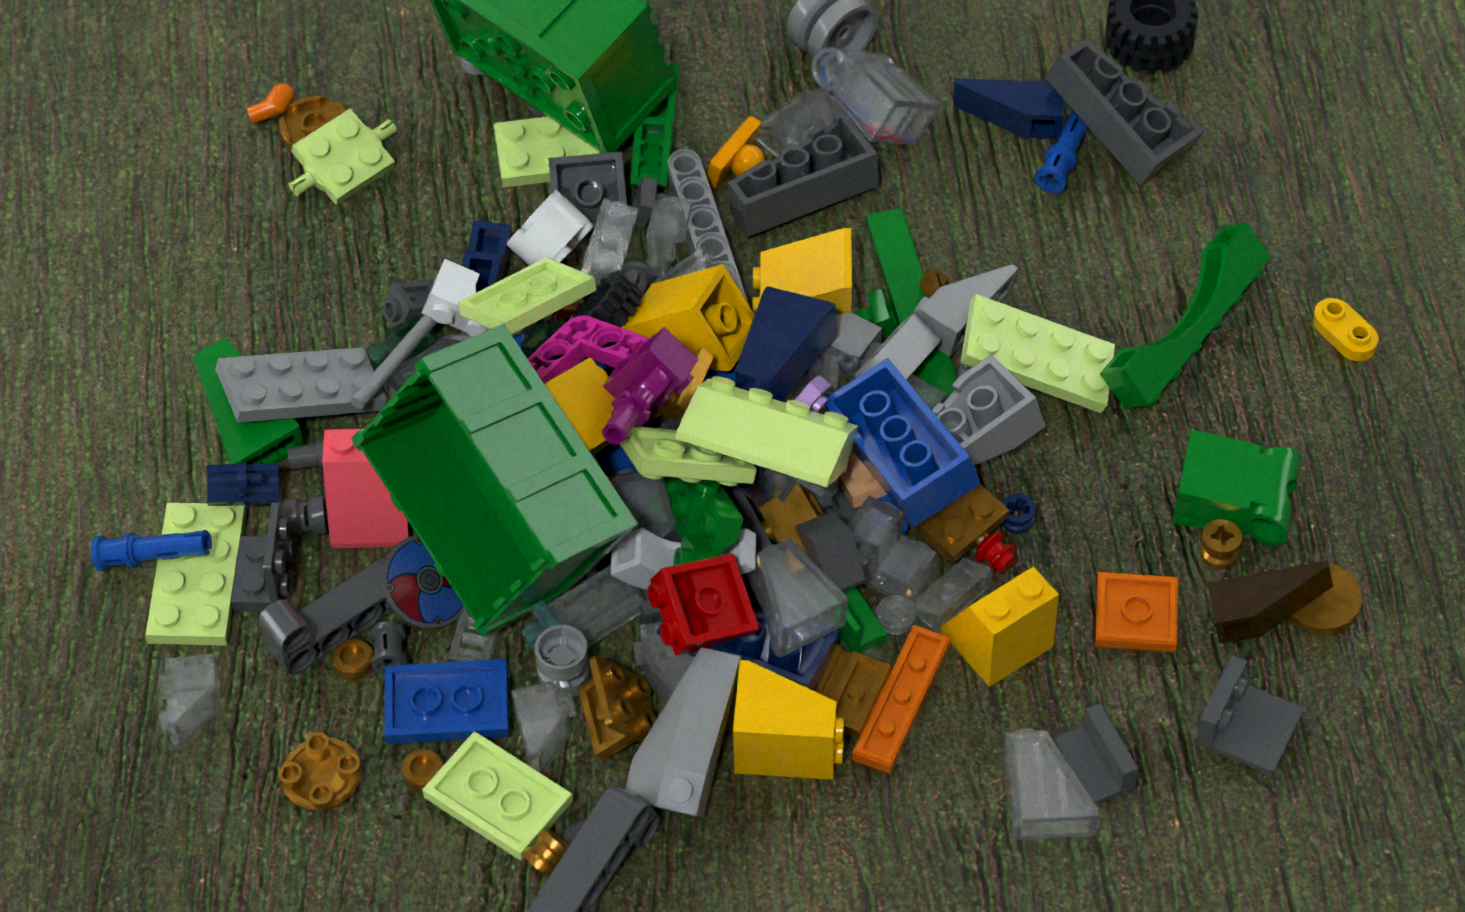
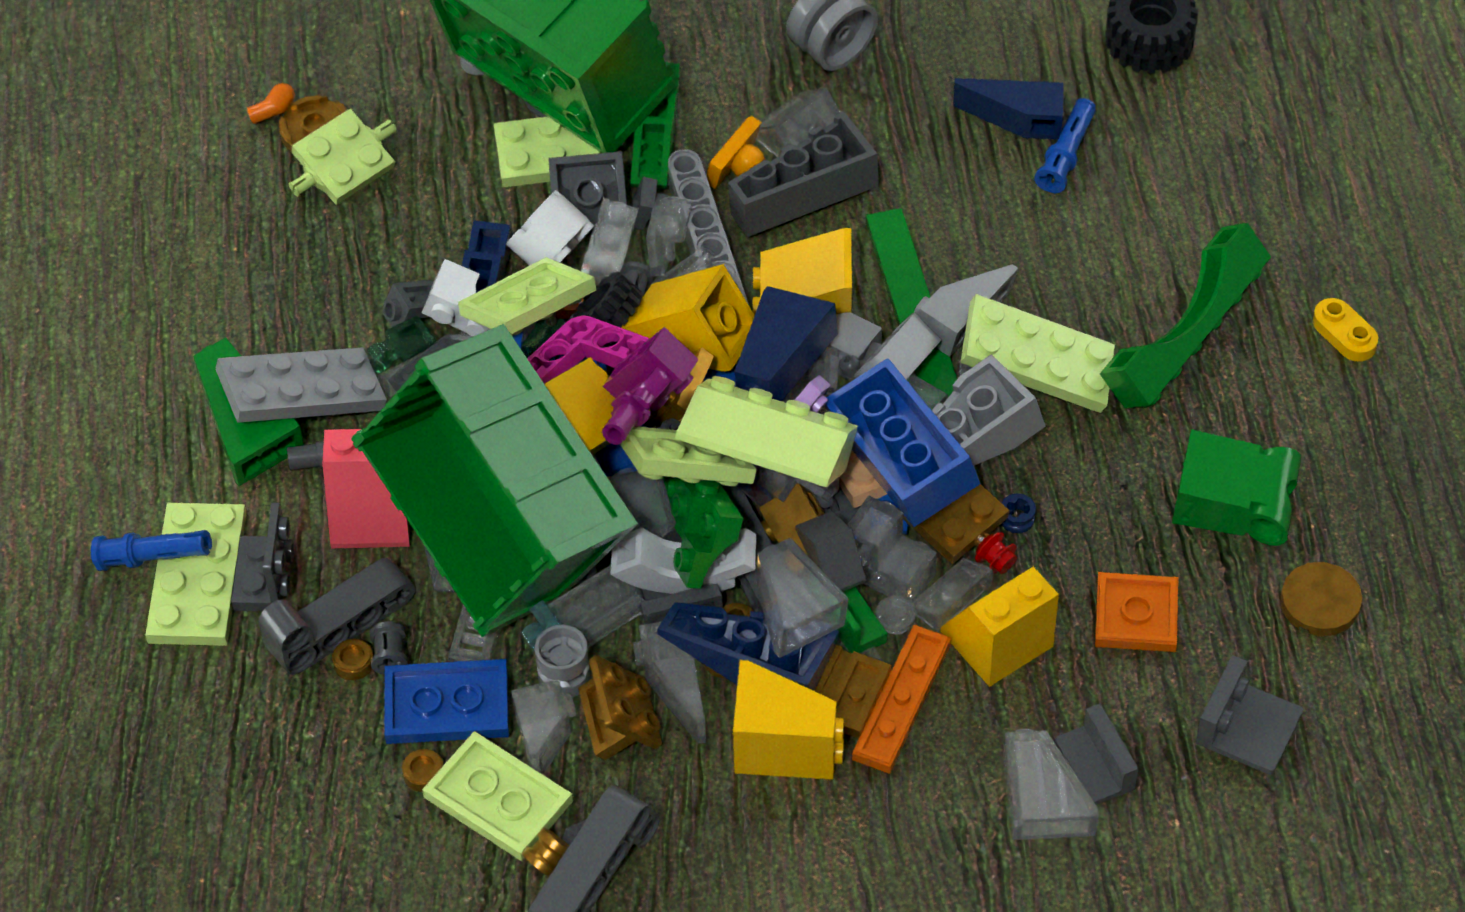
clear slope [159,653,221,749] -> none
dark blue hips [207,462,279,506] -> none
pearl gold dish [278,732,362,810] -> none
dark grey wheel [283,495,328,538] -> none
light grey bar [350,314,438,410] -> none
shield [382,535,466,629] -> none
light grey wedge [625,647,742,819] -> none
red plate [647,553,759,656] -> none
clear piece [812,47,941,145] -> none
green tile [854,289,898,340] -> none
pearl gold tile [920,269,952,298] -> none
dark grey wedge [1045,39,1206,186] -> none
pearl gold wheel [1200,519,1242,570] -> none
dark brown slope [1208,560,1333,644] -> none

